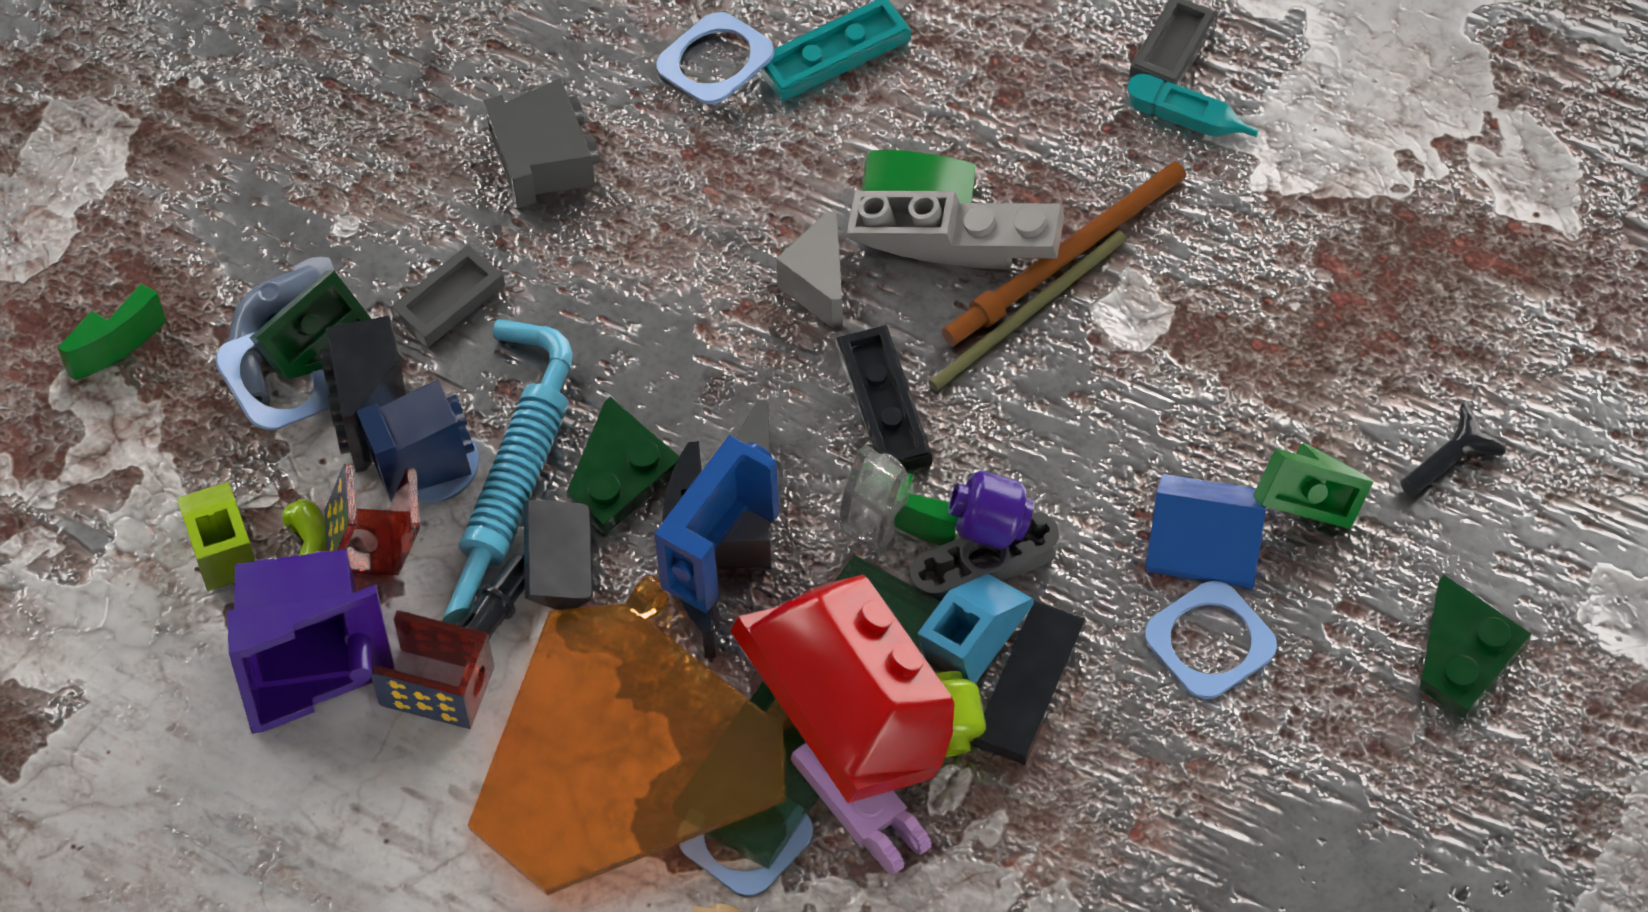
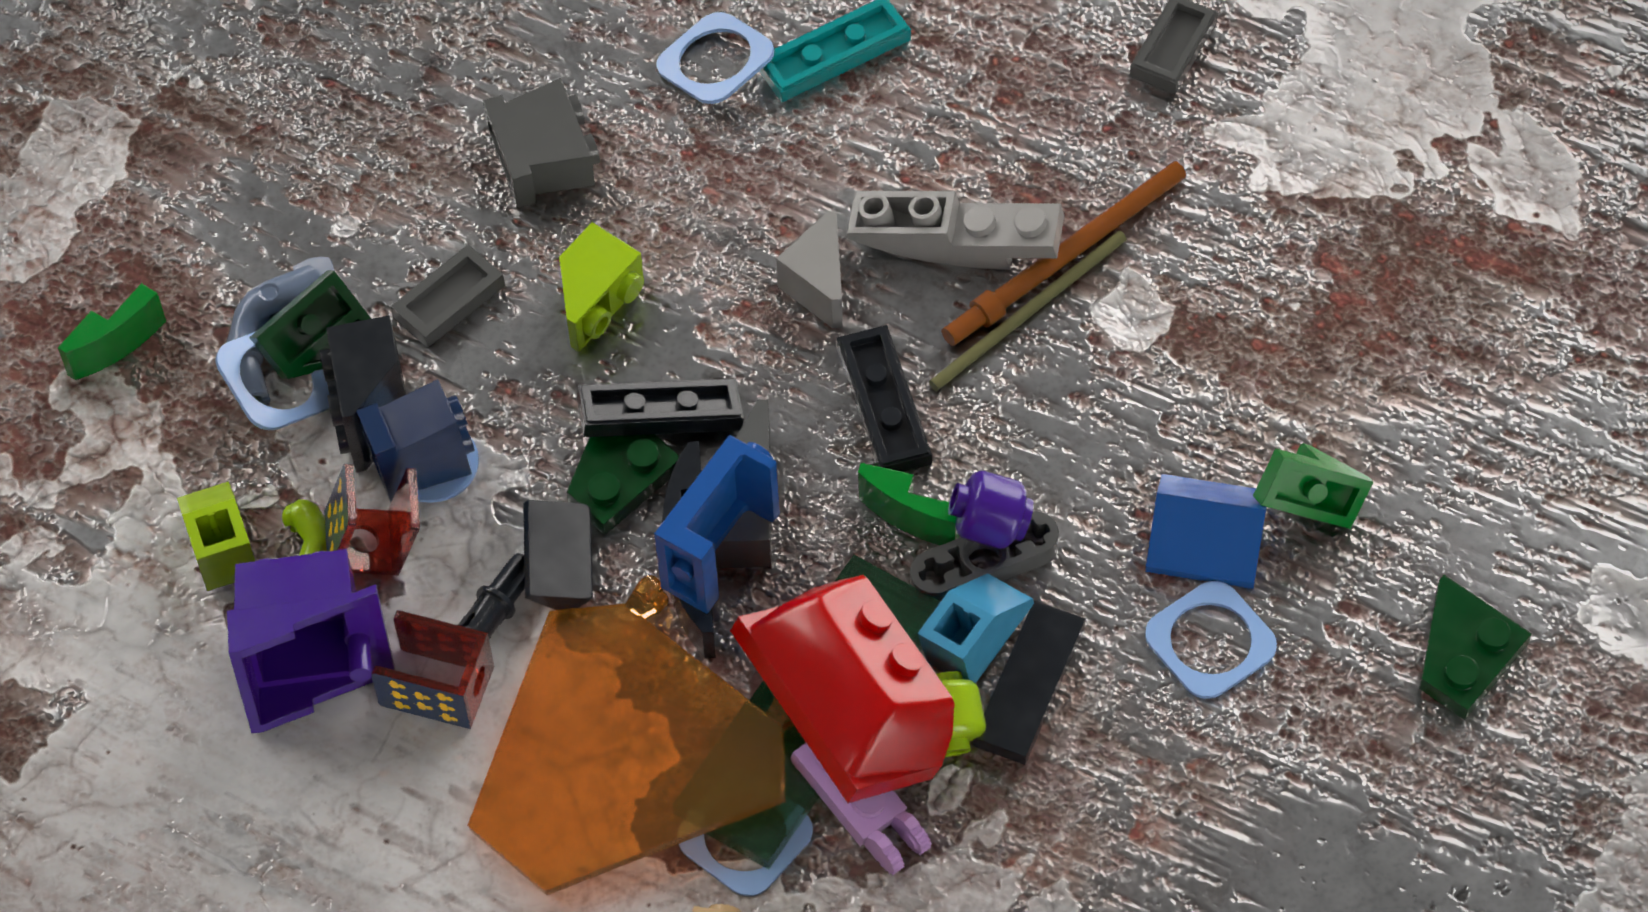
medium azure piece [442,319,573,624] -> none
clear slope [839,444,908,558] -> none
green slope [861,150,976,203] -> none
teal piece [1127,74,1260,138] -> none
black piece [1400,403,1506,497] -> none
none -> lime slope [559,222,644,352]
none -> black tile [577,379,744,437]

